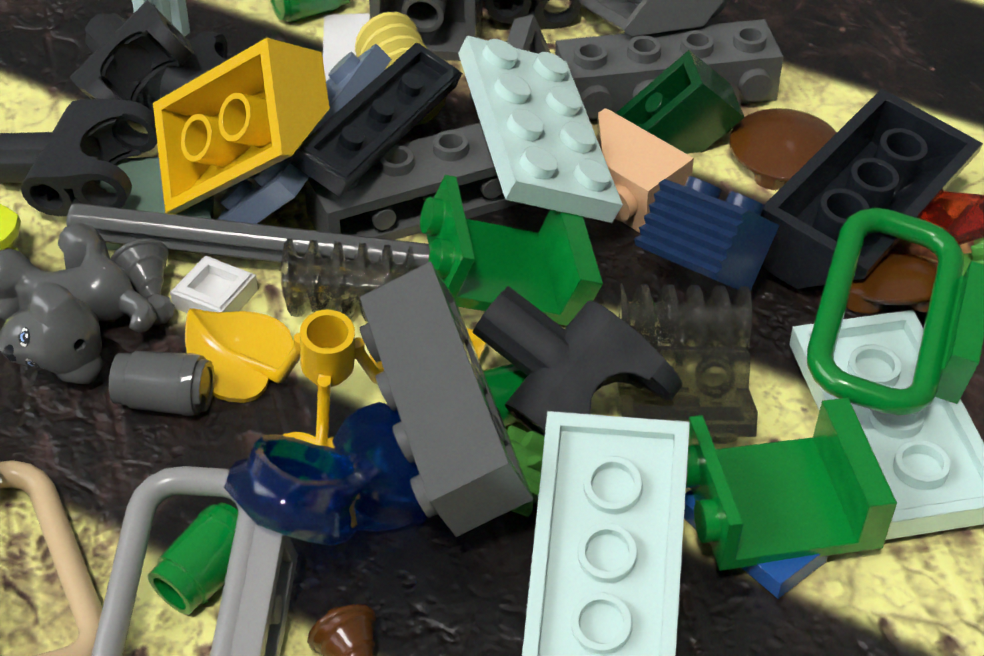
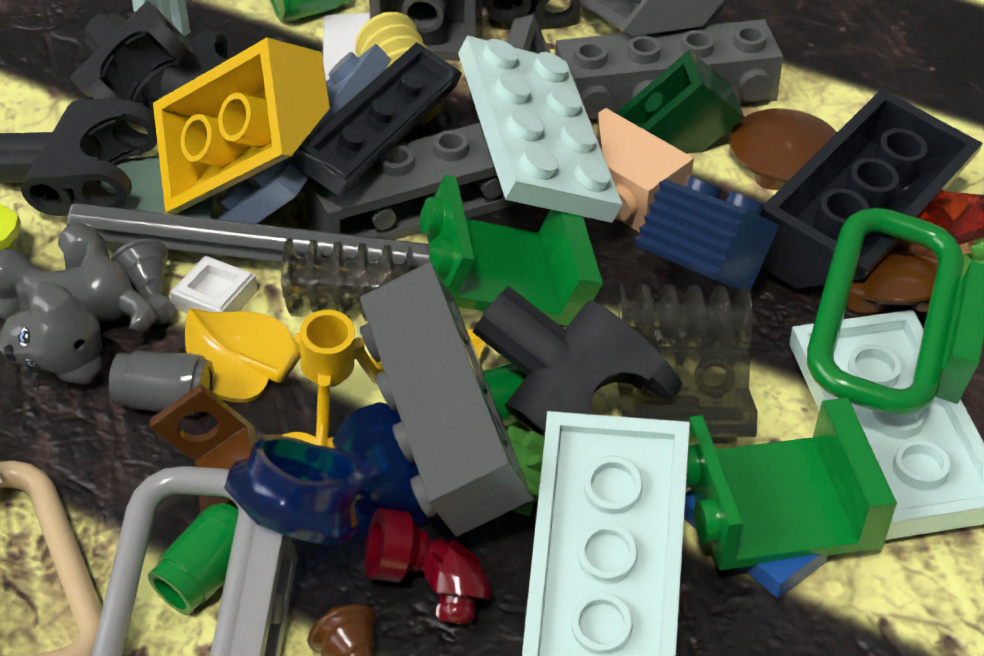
none -> reddish brown bracket [150,385,263,512]
none -> dark red arm [364,508,492,625]

